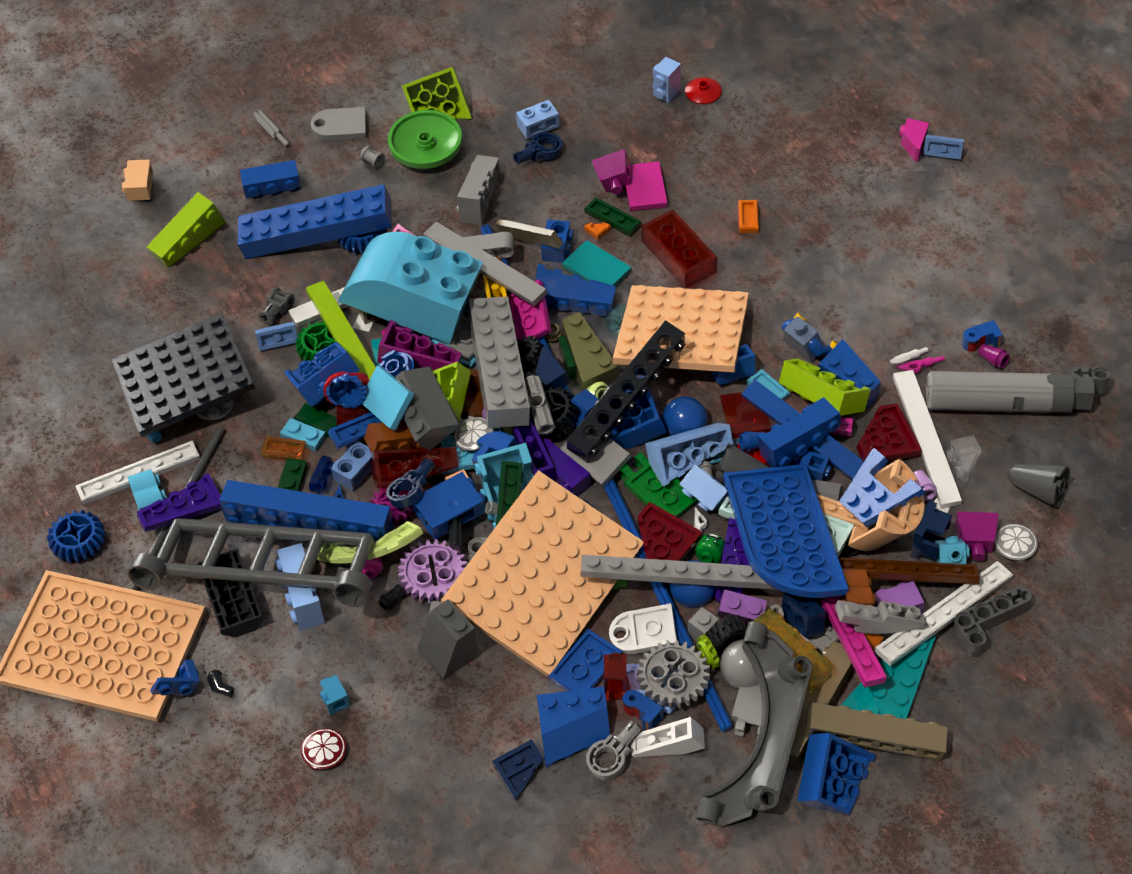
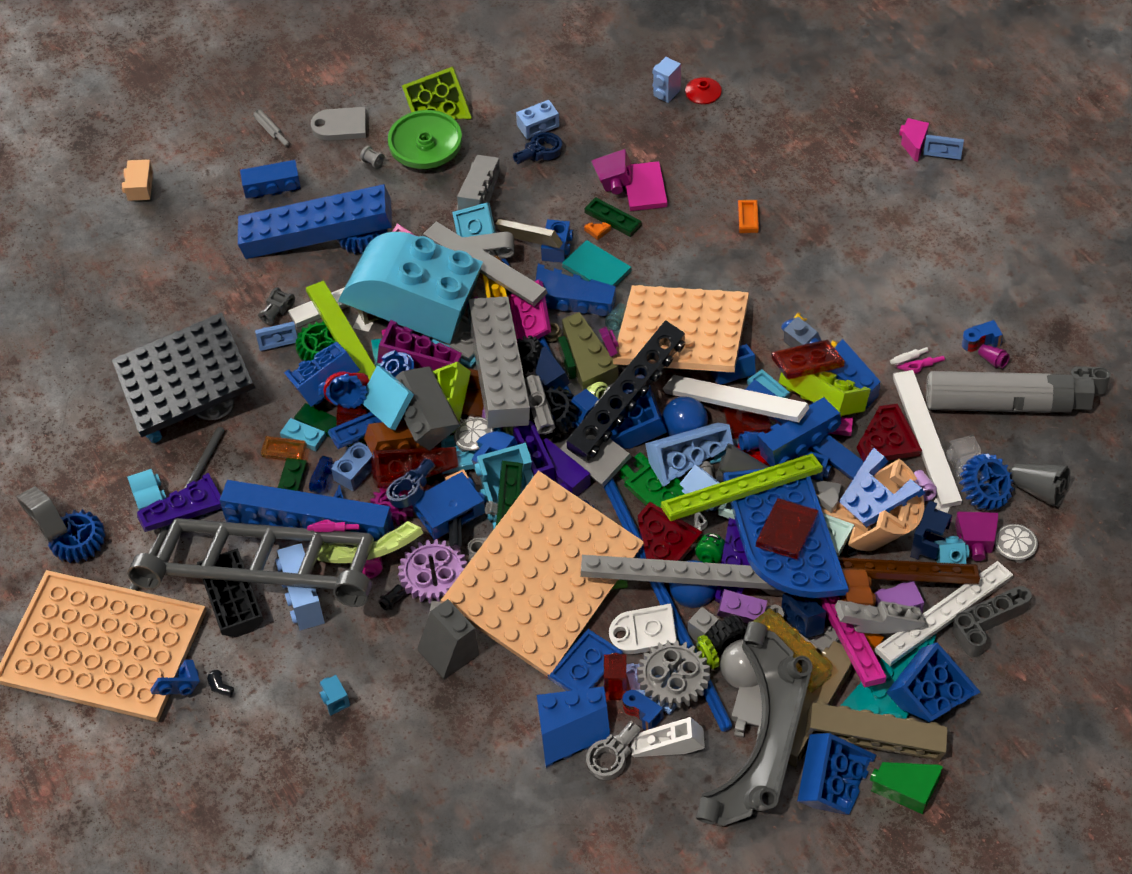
white tile [76,440,200,505] -> none
lime wedge [147,192,226,267] -> none
dish [301,728,346,770] -> none
dark blue wing [492,739,543,800] -> none
clear red brick [641,209,718,289] -> none
none -> dark grey beam [16,486,68,542]
none -> dark pink hand [307,520,359,532]
none -> medium azure tile [452,202,496,237]
none -> magenta plate [599,326,619,357]
none -> lime tile [661,453,823,521]
none -> white tile [663,375,809,422]
none -> clear red tile [756,498,819,559]
none -> clear red tile [771,340,845,380]
none -> light grey tile [817,487,839,513]
none -> green slope [870,762,943,815]
none -> blue wedge [886,642,980,722]
none -> blue gear [959,453,1014,511]

